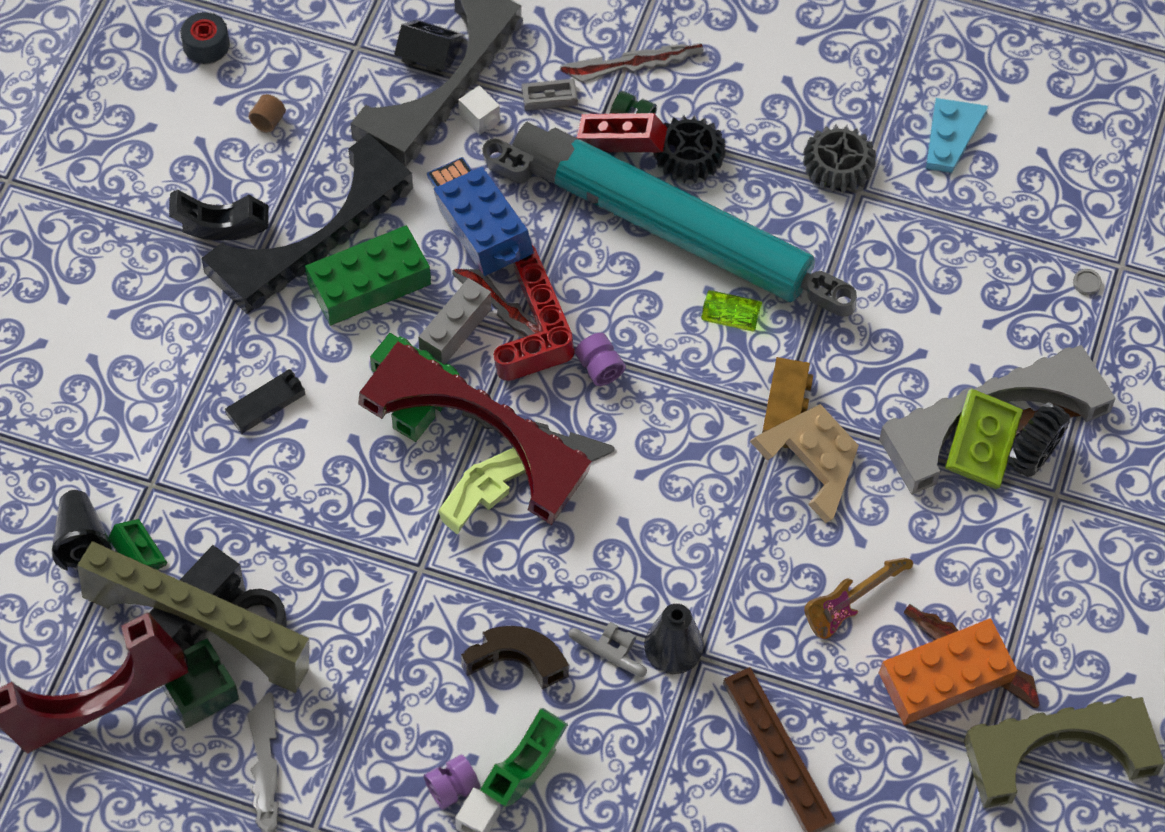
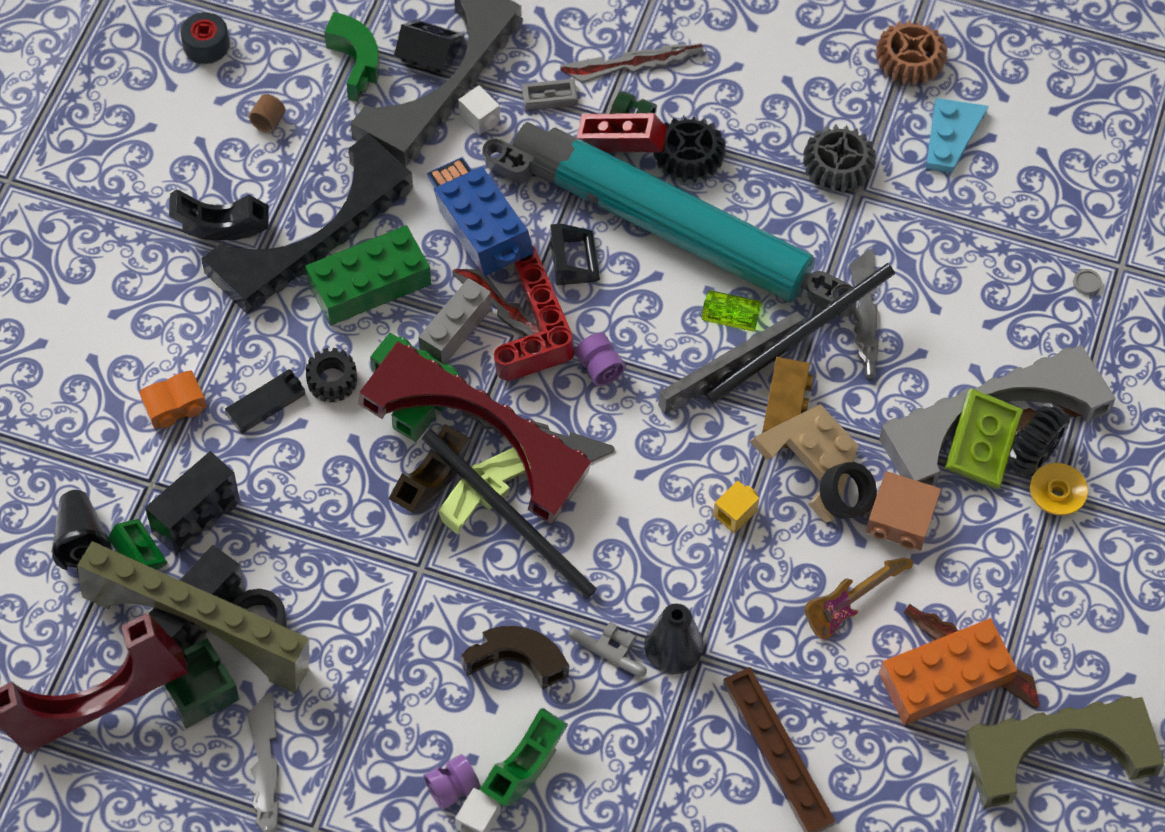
none -> orange brick [139,370,207,428]
none -> black brick [145,451,240,555]
none -> black tyre [305,348,357,403]
none -> green arch [324,12,380,102]
none -> dark brown arch [388,424,471,513]
none -> black piece [422,429,597,599]
none -> black tile [550,223,600,286]
none -> flat silver plate [658,311,804,414]
none -> black piece [705,263,895,404]
none -> yellow brick [713,480,759,534]
none -> black tyre [819,462,877,519]
none -> flat silver sword [850,249,879,380]
none -> nougat piece [865,471,941,552]
none -> nougat gear [876,20,948,86]
none -> yellow dish [1030,463,1088,516]

